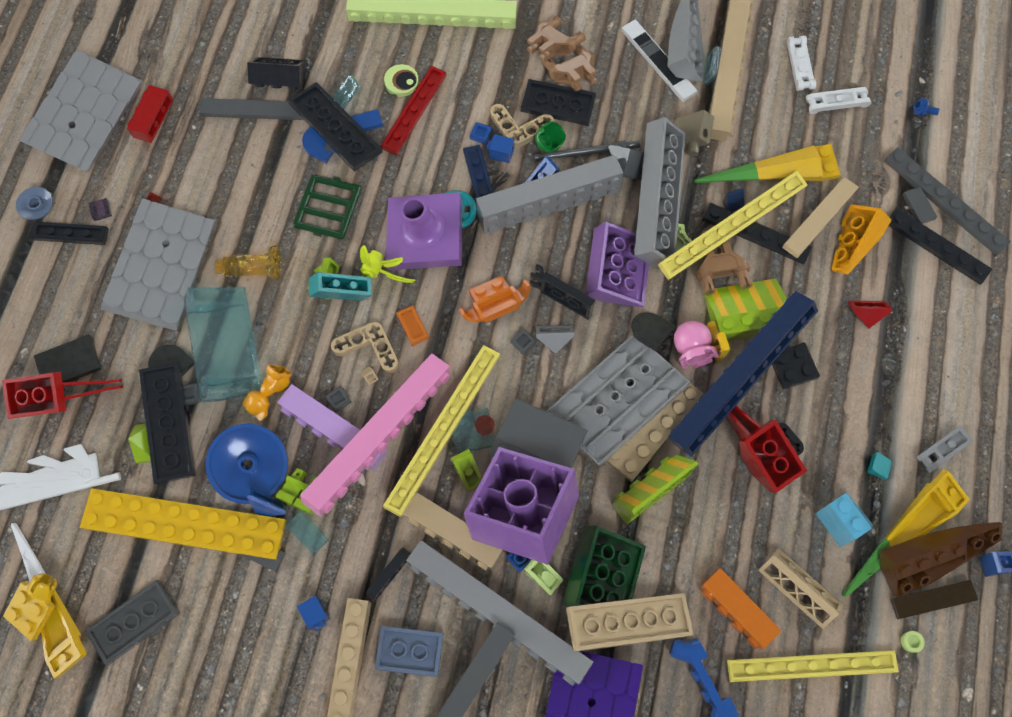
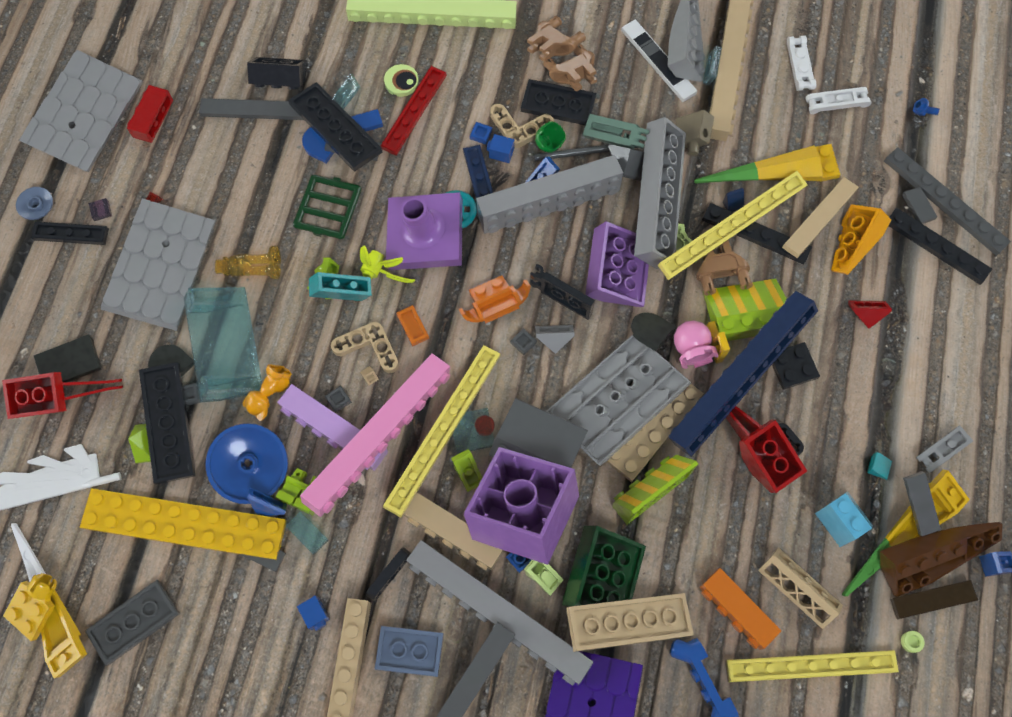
none -> sand green hinge [583,114,649,150]
none -> dark grey tile [903,471,941,536]

